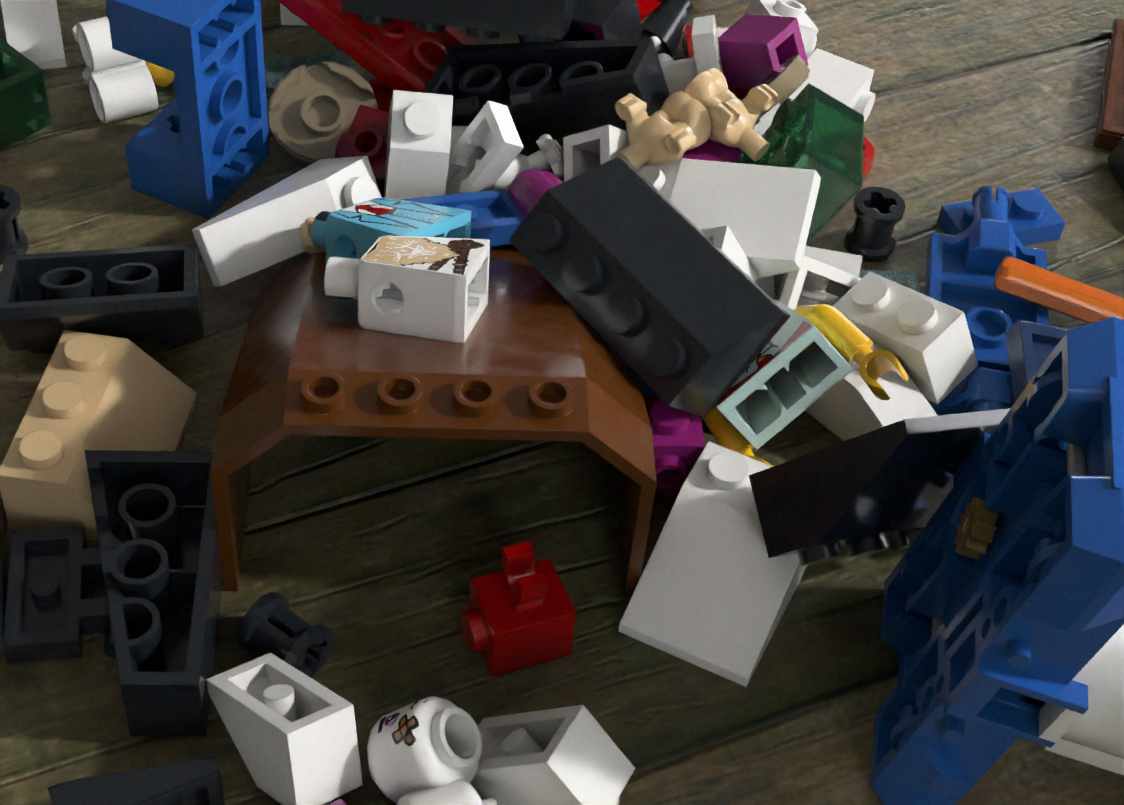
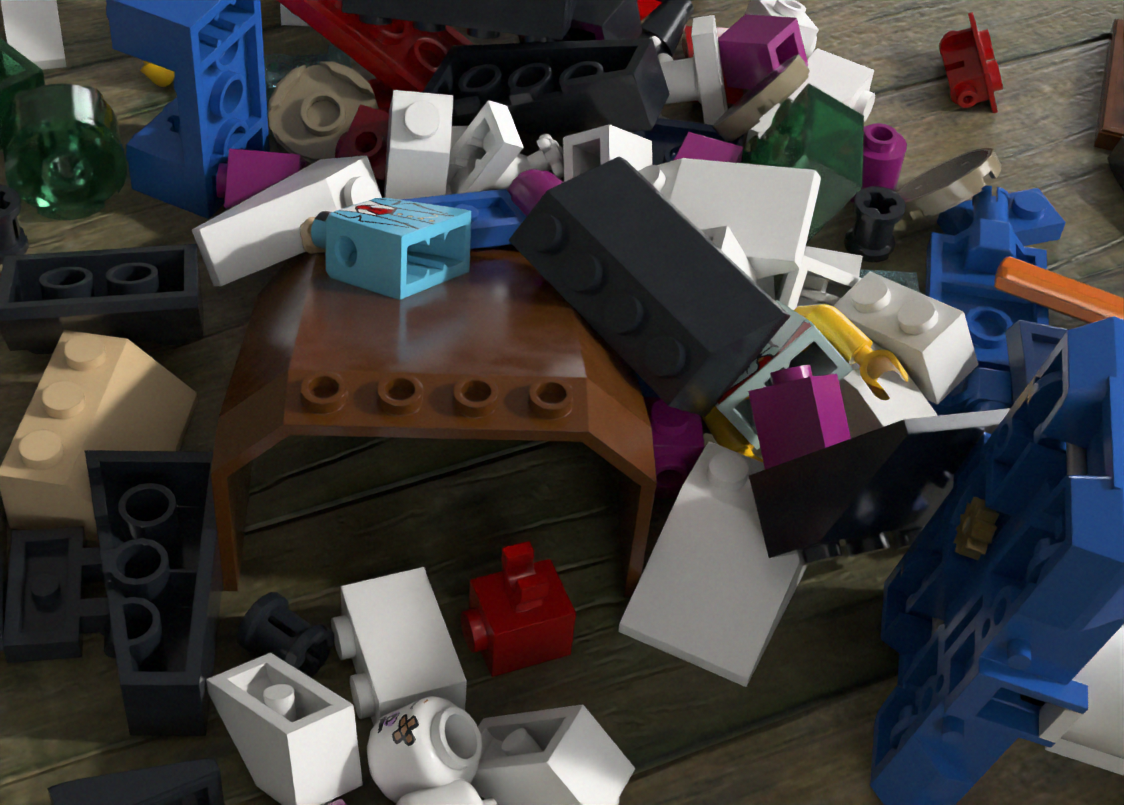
white piece [72,16,158,124] -> none
white torso [324,235,490,343] -> none
tan piece [615,91,712,170] -> none
tan piece [683,68,778,162] -> none
none -> clear green brick [1,83,127,220]
none -> magenta brick [216,148,307,210]
none -> white brick [331,567,467,725]
none -> magenta brick [748,365,851,469]
none -> magenta brick [842,123,907,203]
none -> tile [896,147,1002,222]
none -> red hinge [939,12,1003,113]

